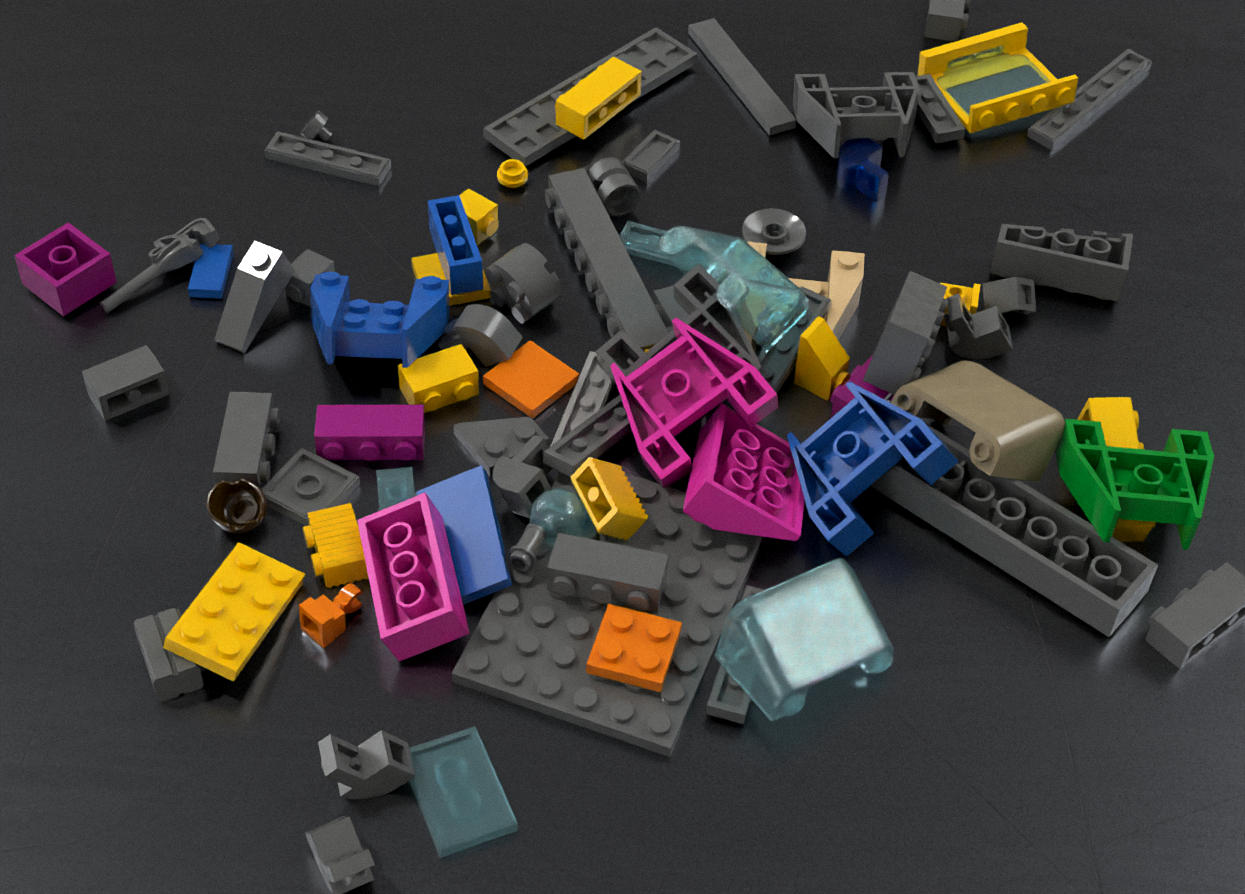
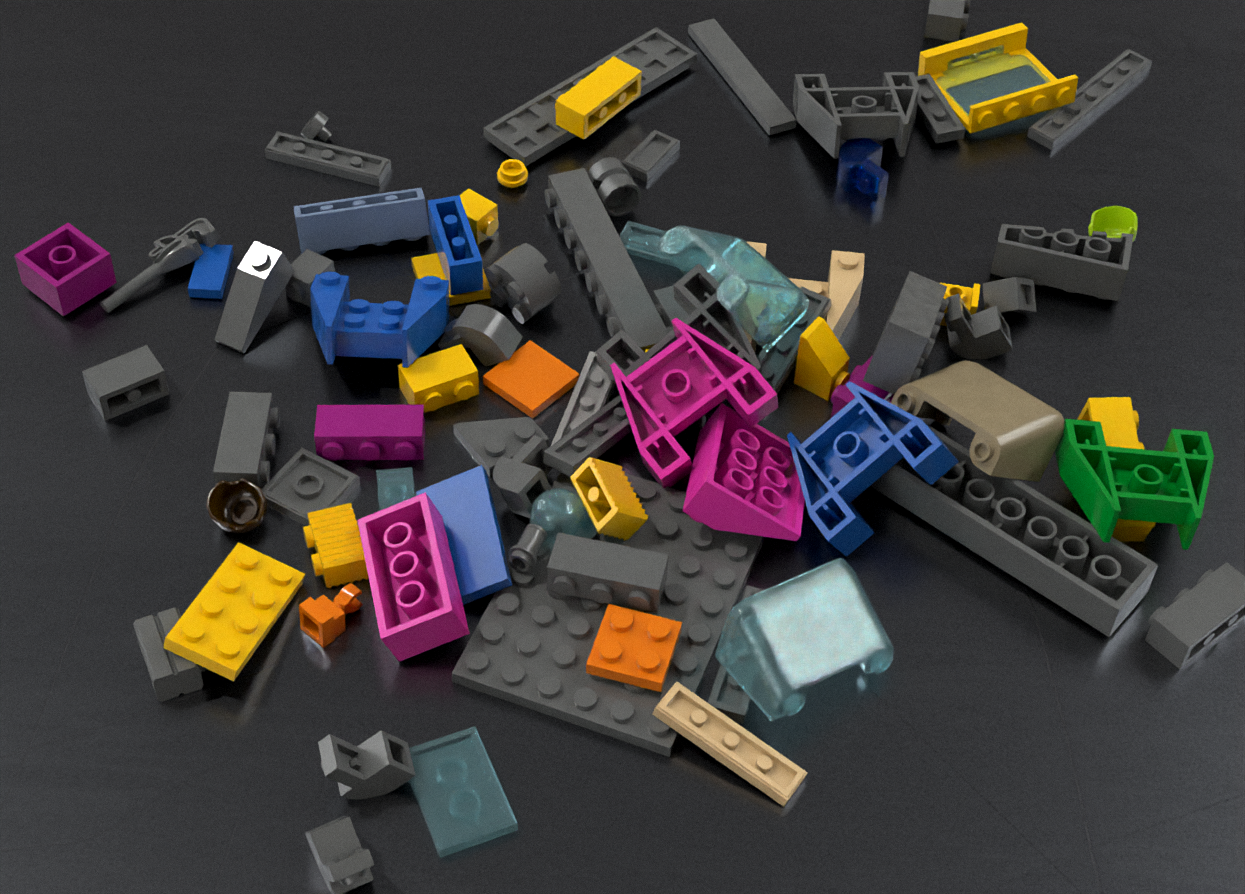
dark grey dish [742,208,806,255] -> none
none -> sand blue brick [293,188,430,255]
none -> tan tile [652,681,808,807]
none -> lime hair [1088,206,1138,242]

